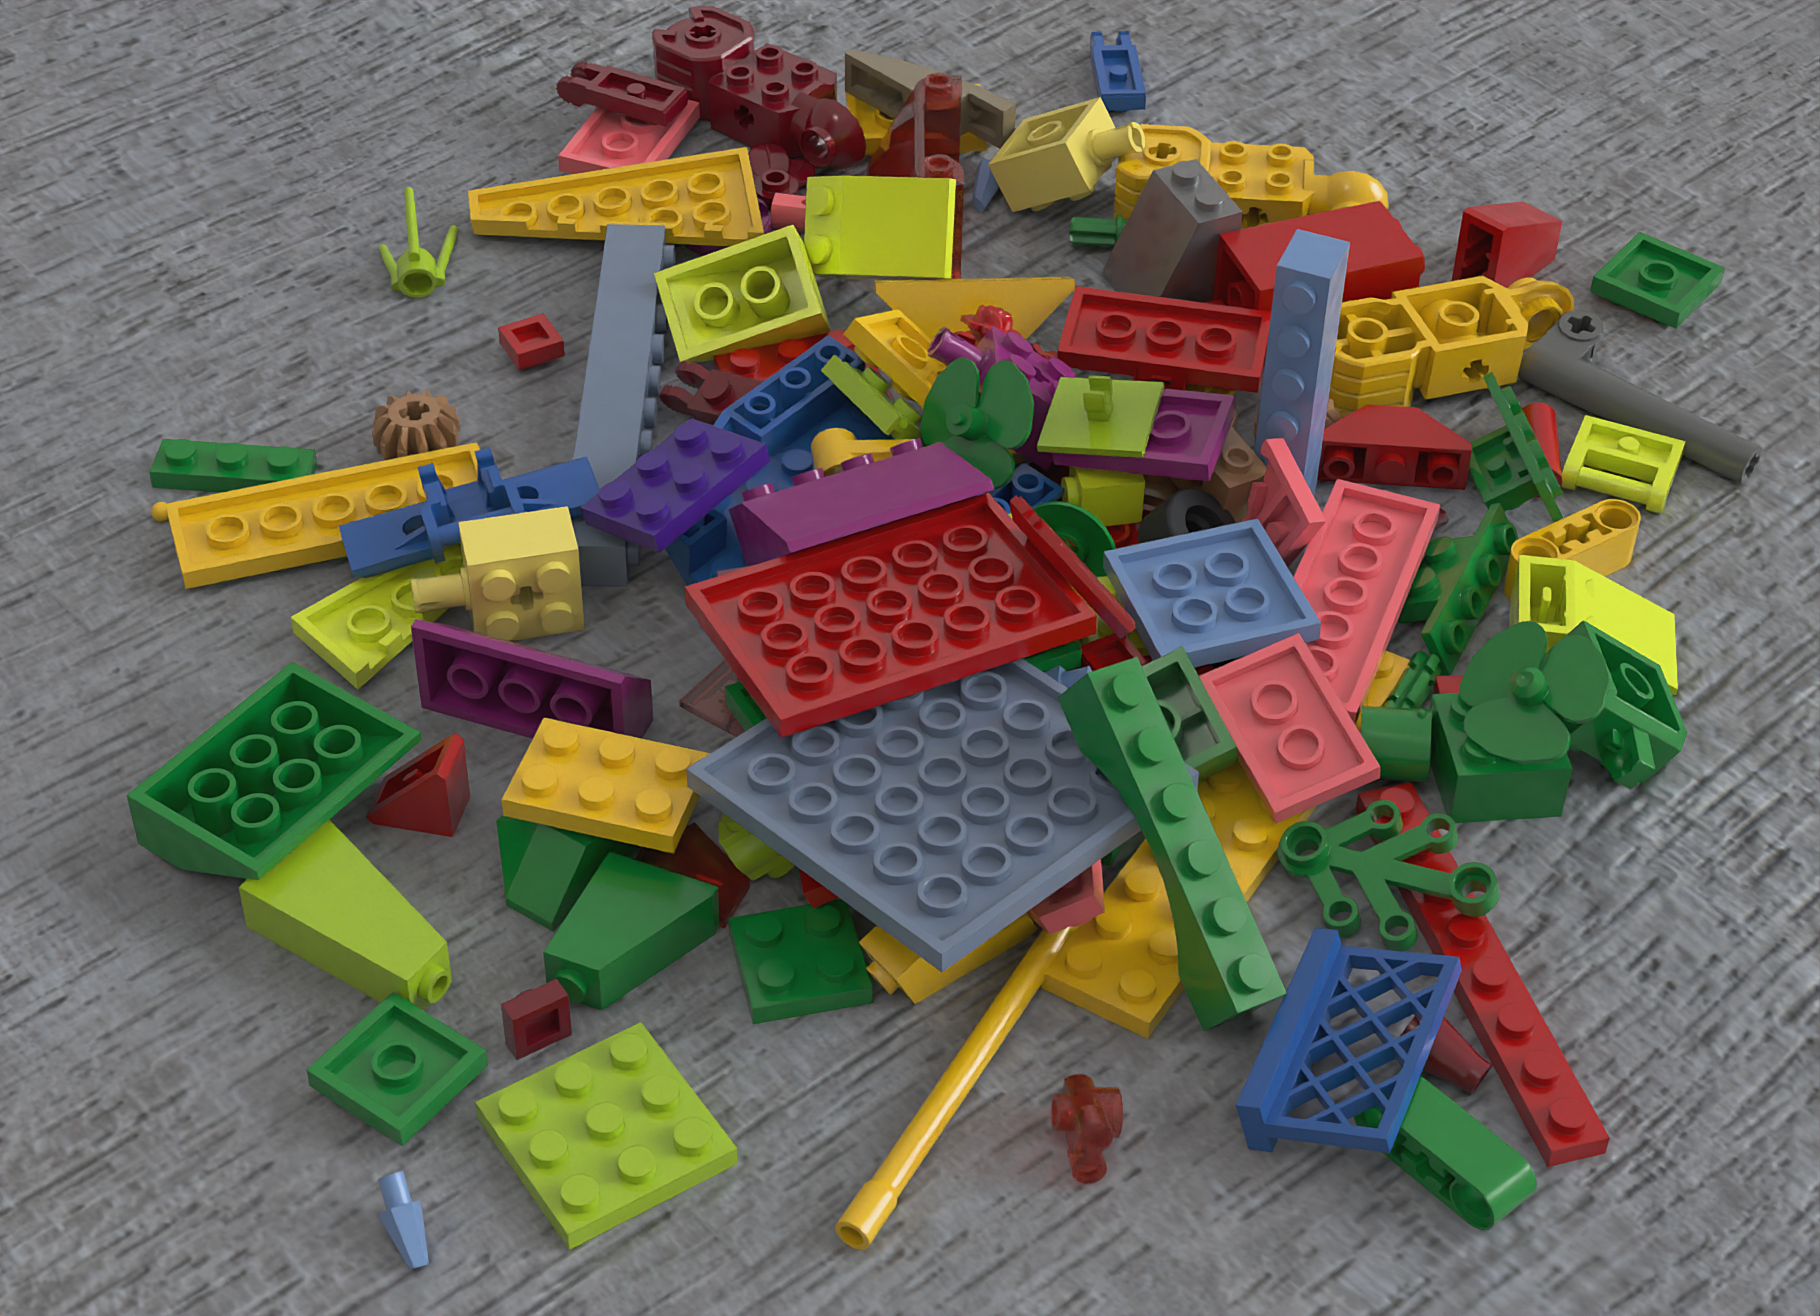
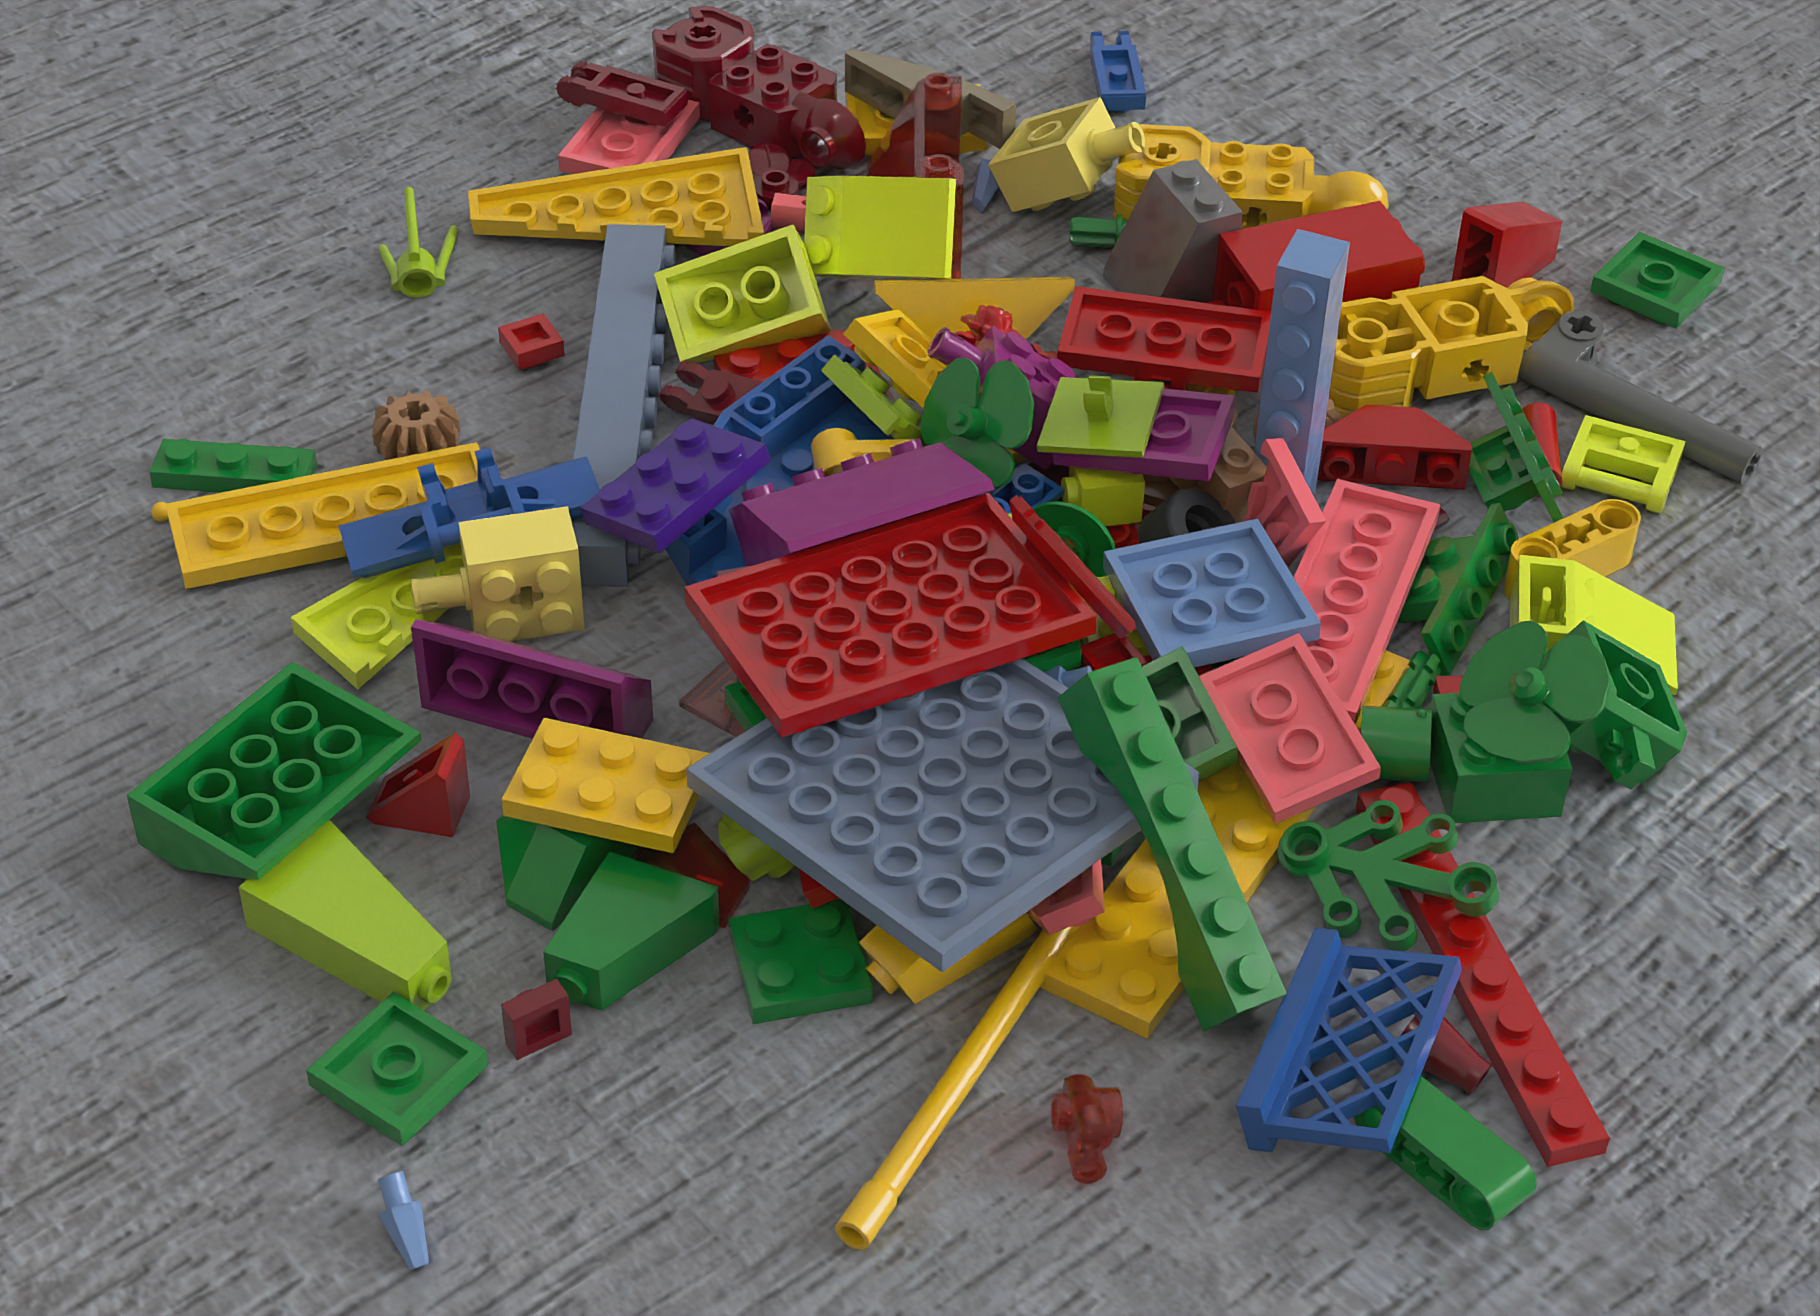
lime plate [475,1022,738,1250] -> none

